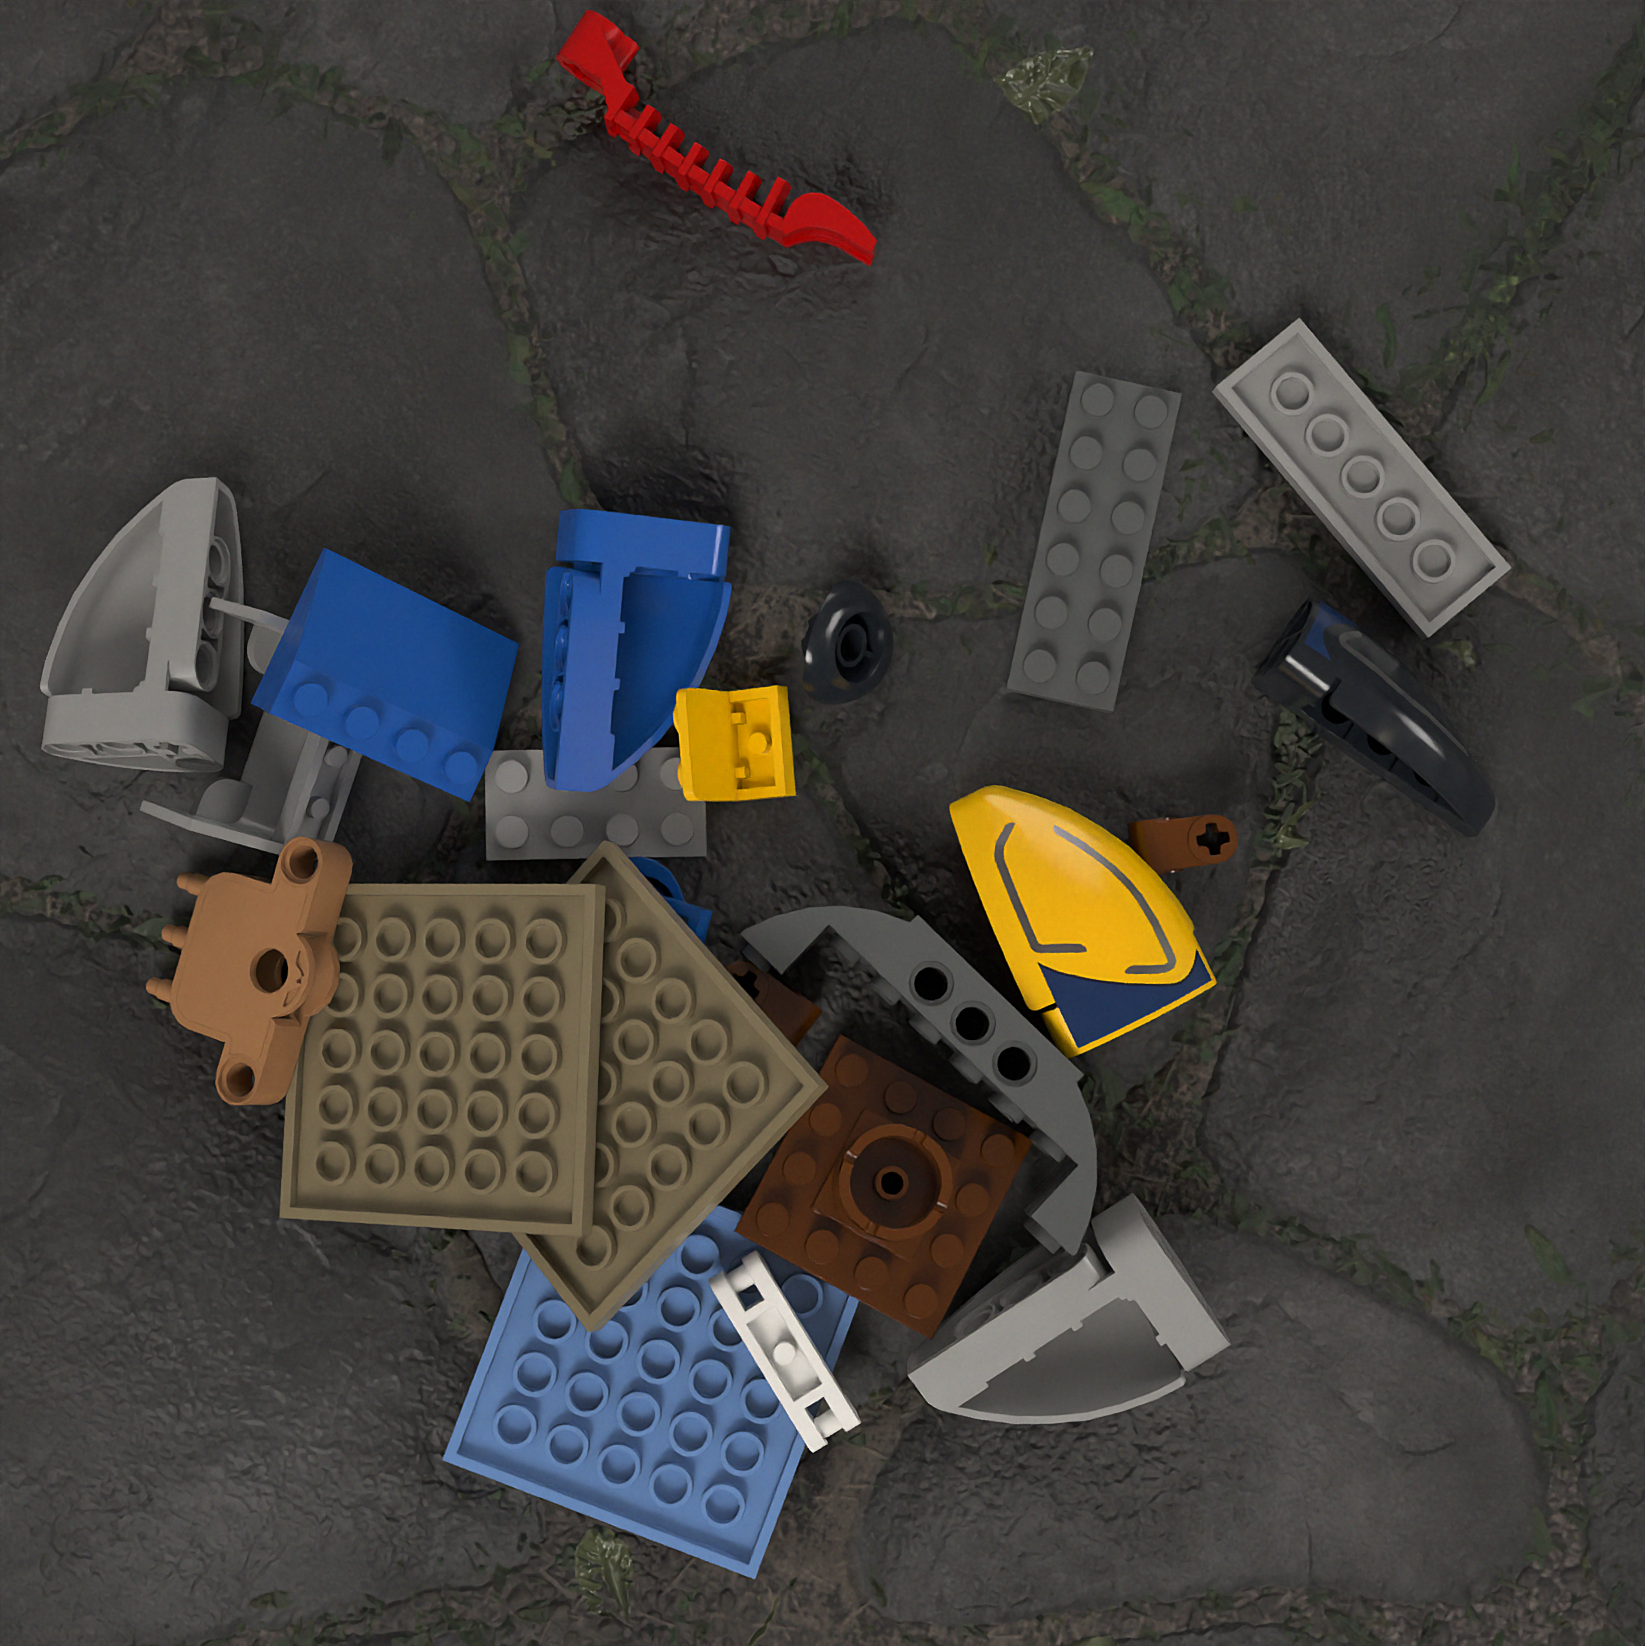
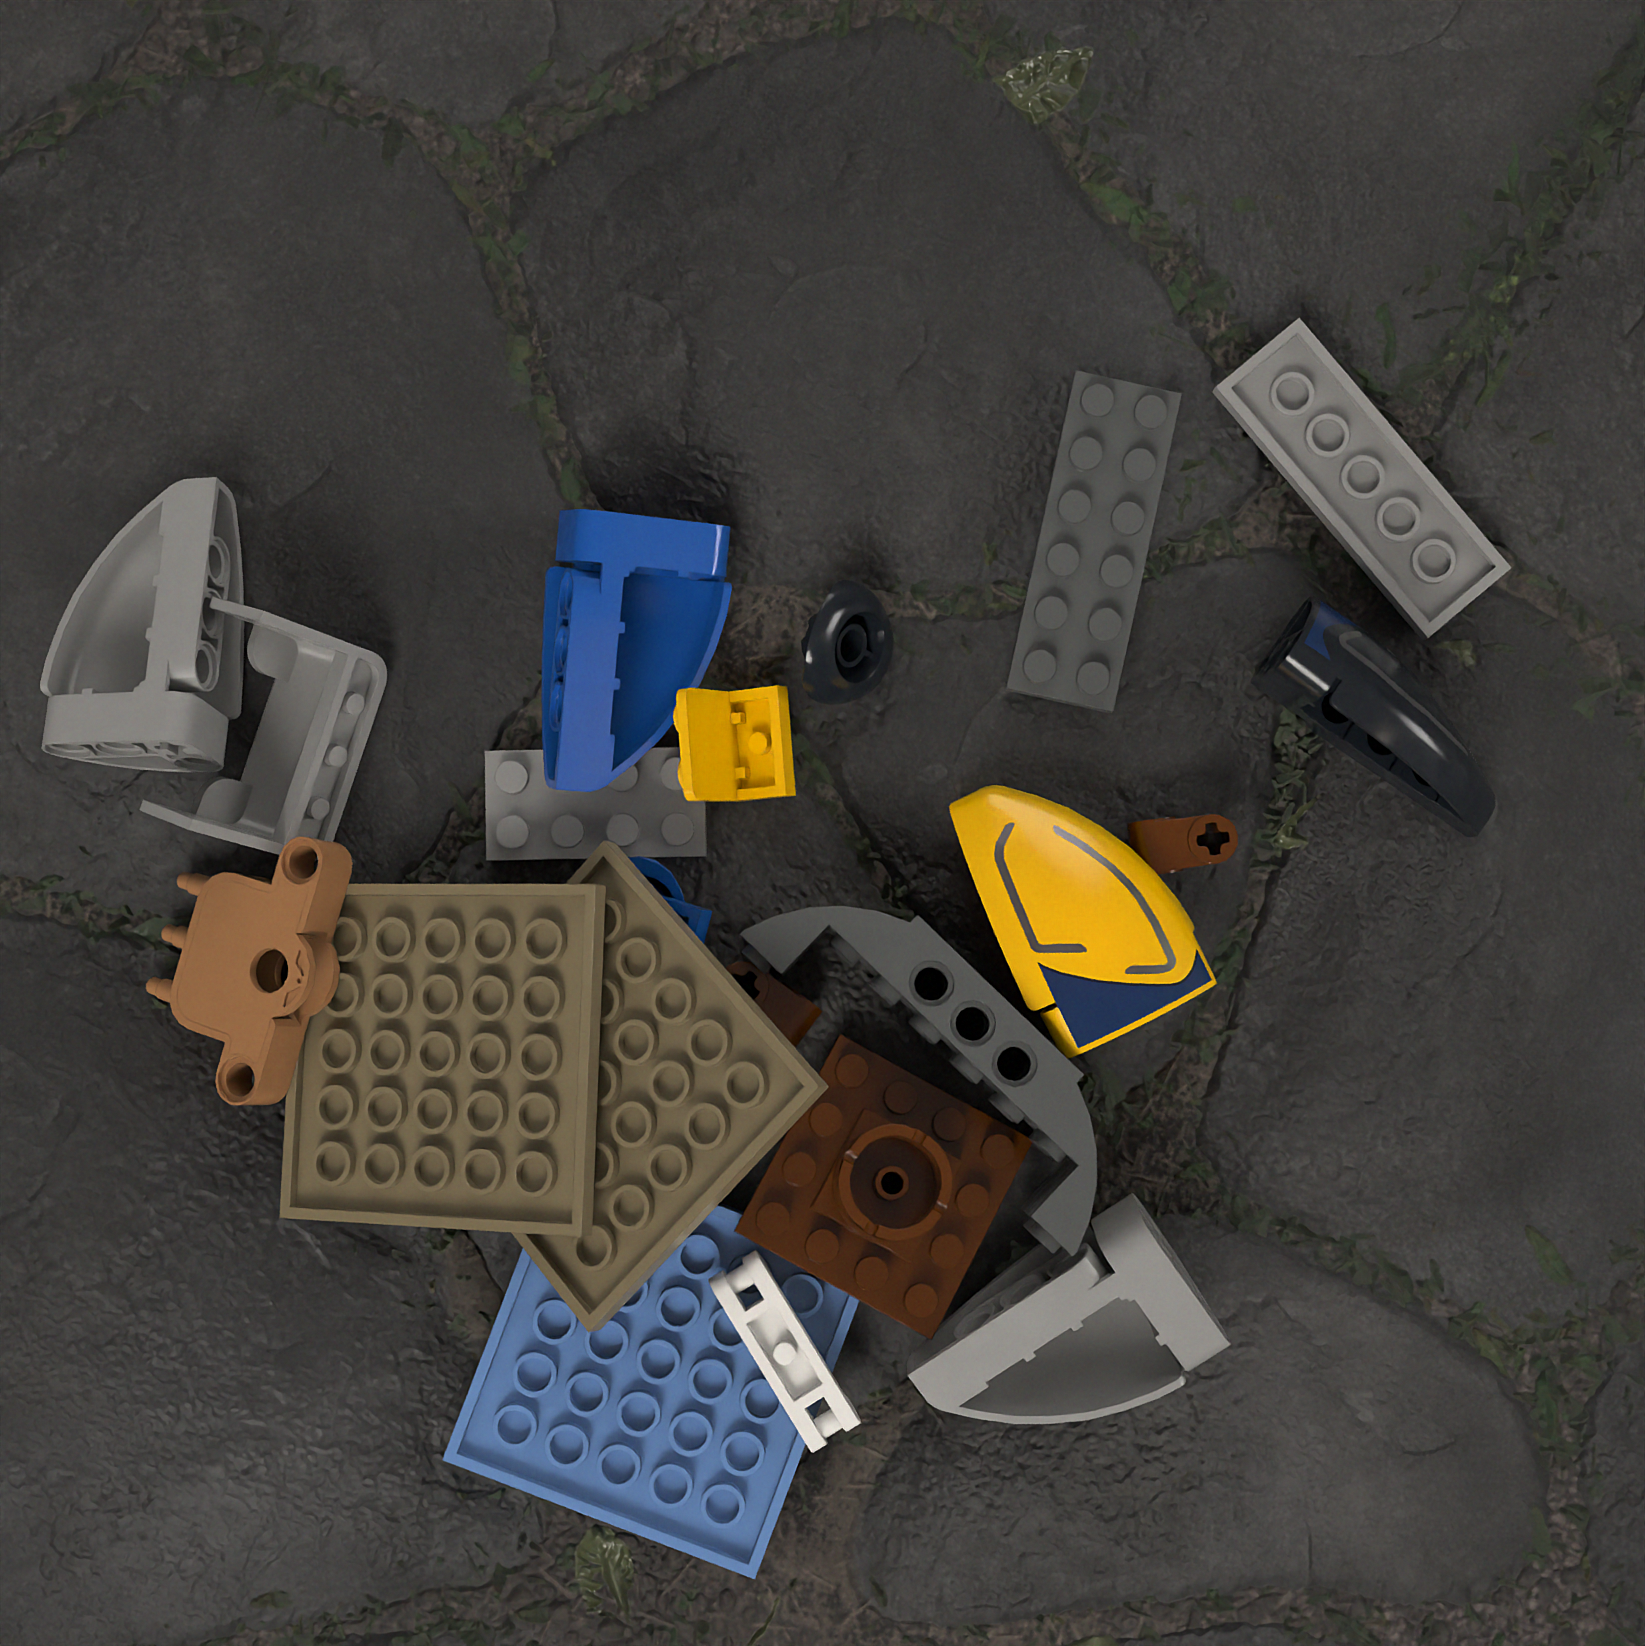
blue slope [251,548,519,802] -> none
red piece [556,10,877,267] -> none

